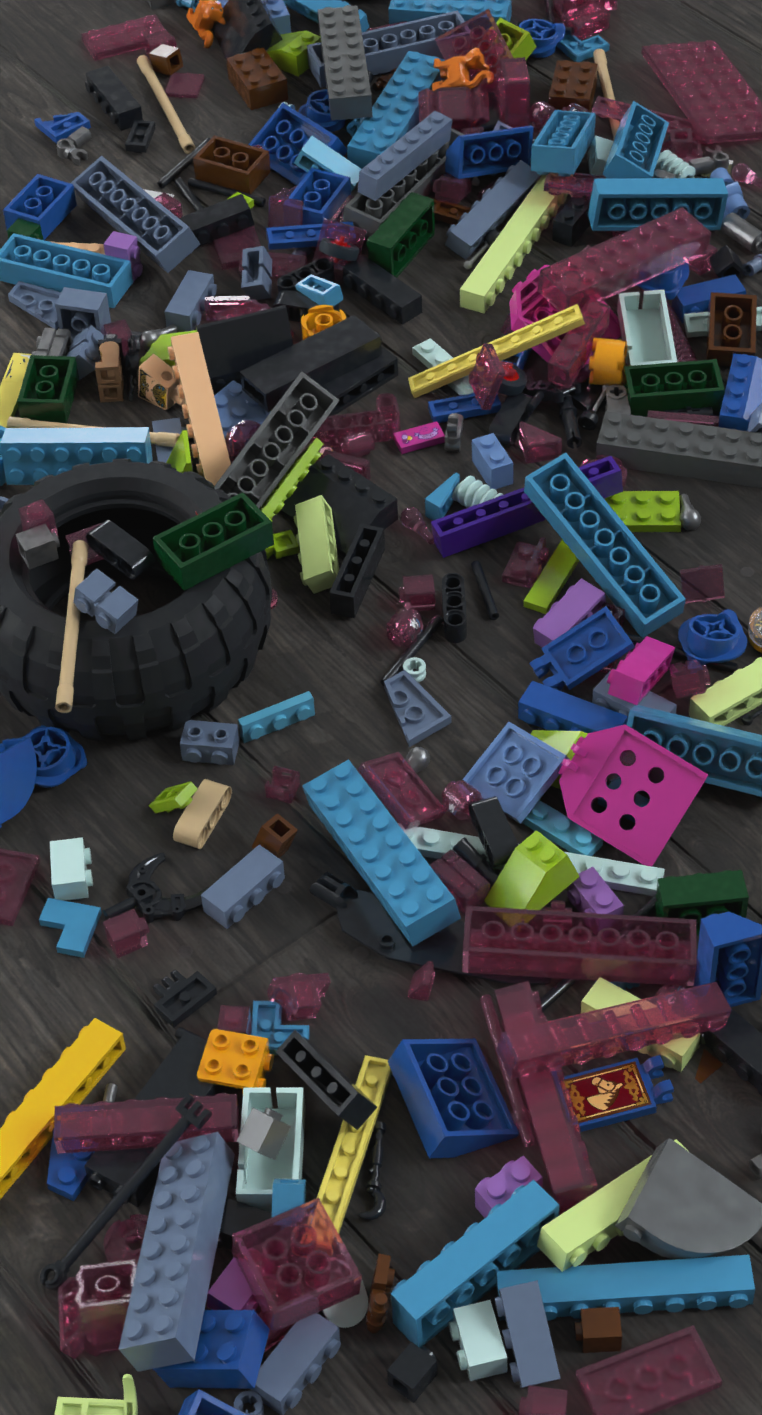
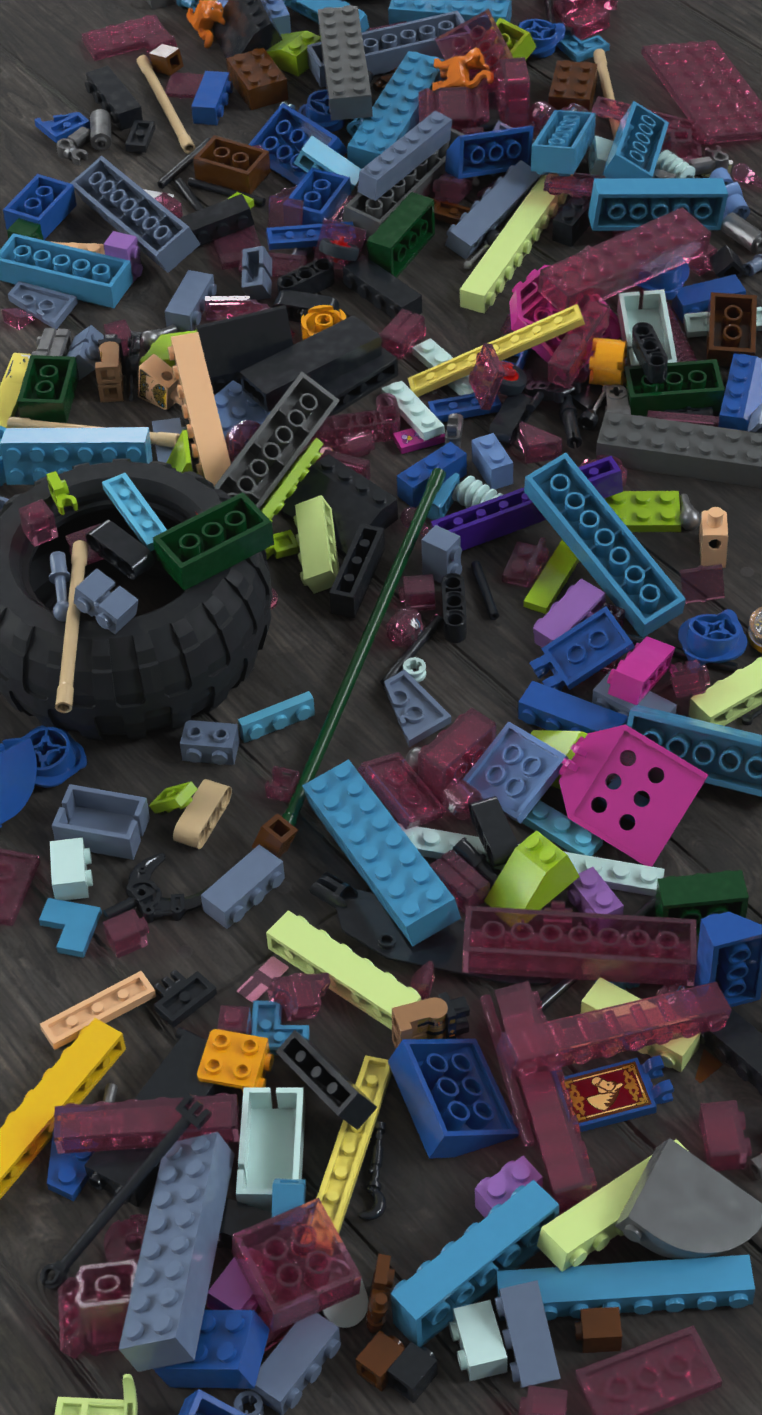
flat silver brick [16,524,60,569] -> none
sand blue brick [55,287,112,341] -> none
brick [237,1107,291,1160] -> none
dark azure slope [295,274,343,307] -> none
none -> clear pink slope [2,308,35,330]
none -> light nougat plate [40,971,156,1050]
none -> lime plate [46,471,78,515]
none -> sand blue pin [49,551,71,622]
none -> sand blue piece [52,784,150,860]
none -> flat silver brick [90,109,111,151]
none -> medium azure plate [102,473,167,551]
none -> blue brick [191,71,233,125]
none -> clear pink sticker [237,956,289,1002]
none -> yellowish green brick [266,910,421,1030]
none -> dark green piece [282,468,446,827]
none -> reddish brown brick [355,1331,405,1392]
none -> clear pink brick [380,309,427,359]
none -> light aqua plate [381,381,445,441]
none -> hips [392,992,470,1049]
none -> blue brick [397,441,467,509]
none -> clear pink brick [418,707,496,804]
none -> sand blue brick [421,525,462,584]
none -> black beam [632,322,668,384]
none -> clear pink brick [698,1100,752,1171]
none -> light nougat torso [699,507,728,568]

